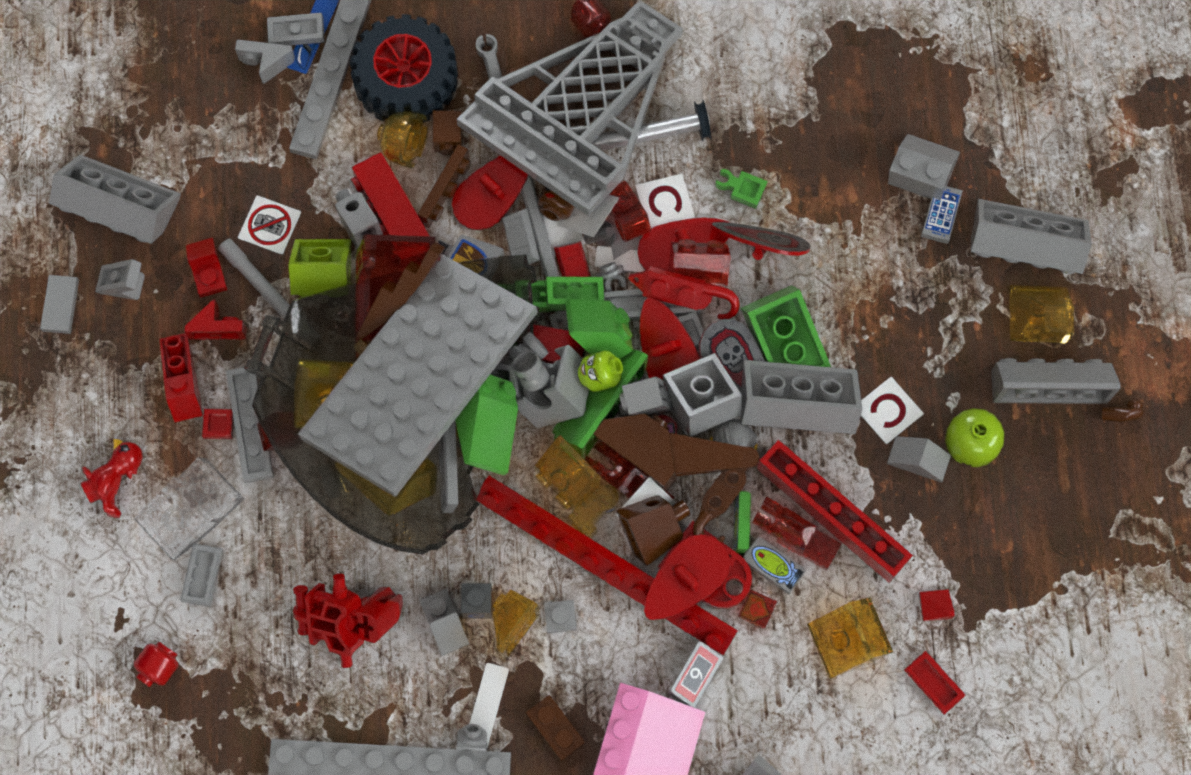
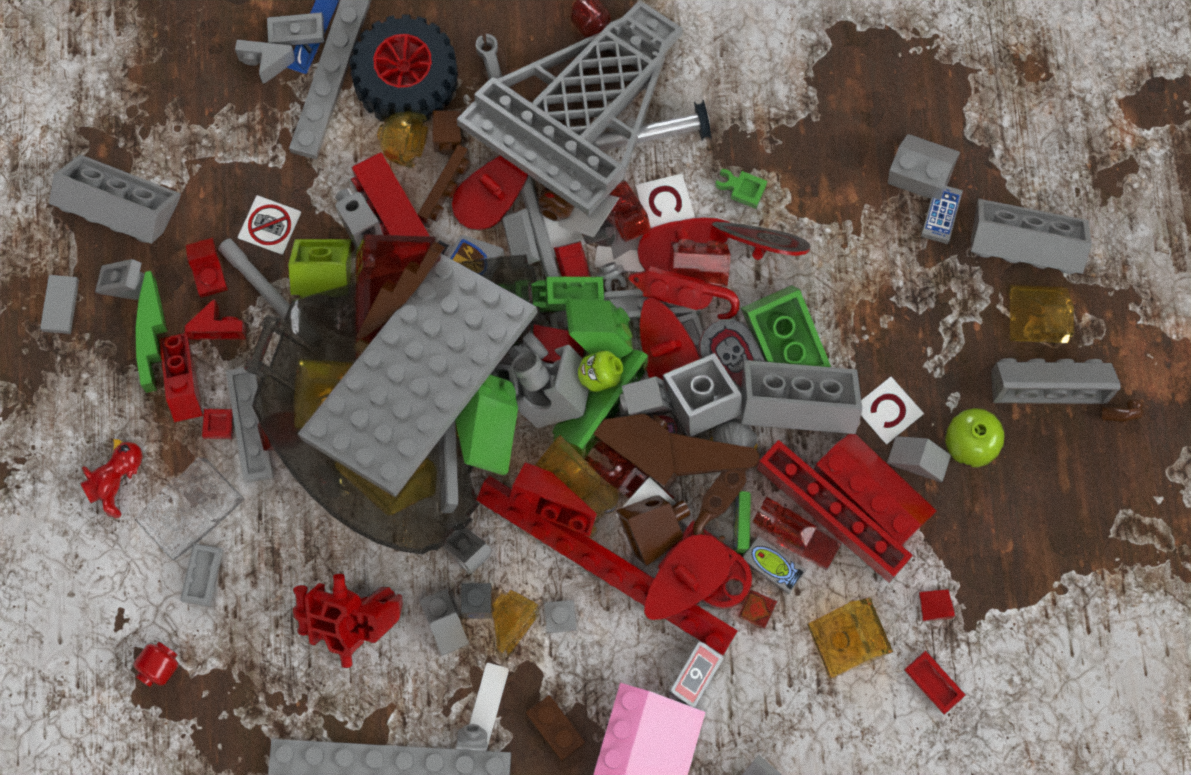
none -> bright green slope [136,271,168,393]
none -> light grey slope [439,523,492,574]
none -> red slope [508,462,597,537]
none -> red slope [813,434,937,546]

